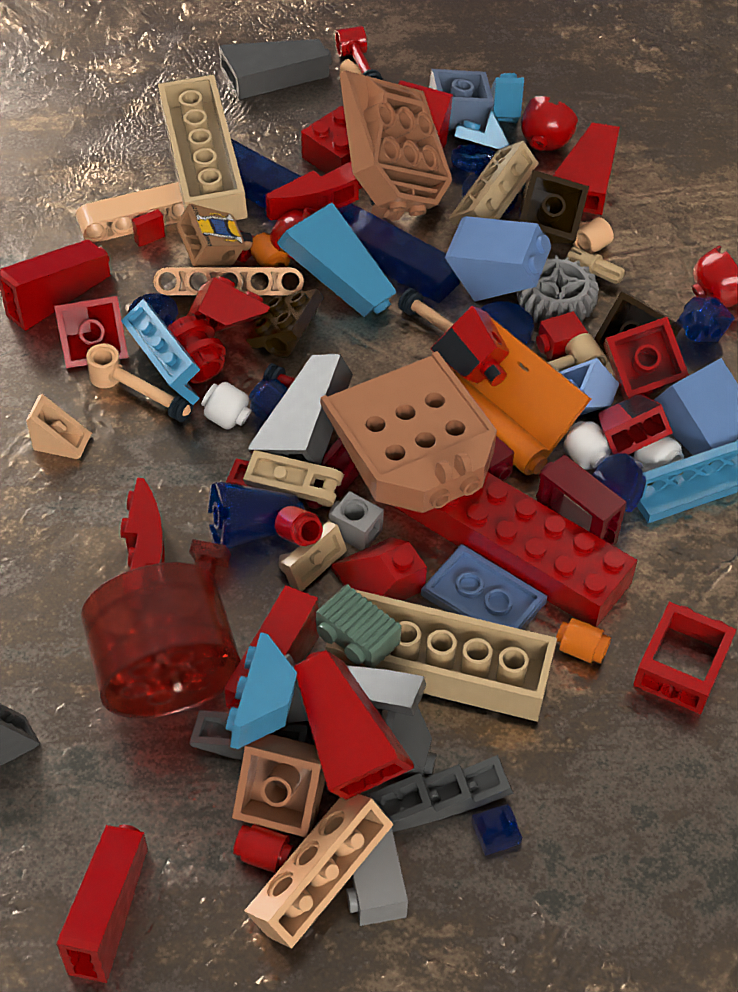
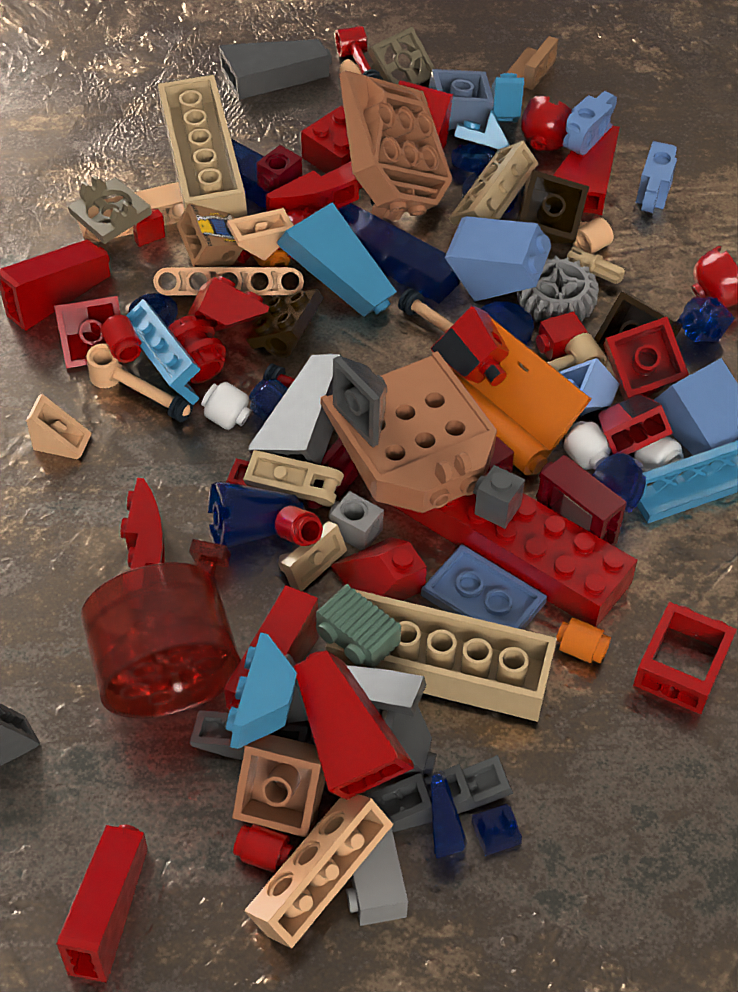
none -> dark tan piece [68,175,152,244]
none -> red brick [100,315,141,363]
none -> light nougat slope [227,208,294,261]
none -> dark red brick [257,145,302,192]
none -> dark grey slope [333,356,388,447]
none -> dark tan piece [367,26,435,85]
none -> clear blue slope [431,770,468,859]
none -> dark grey brick [473,465,525,528]
none -> medium nougat panel [507,36,558,90]
none -> medium blue piece [563,91,617,155]
none -> medium blue piece [635,141,677,213]

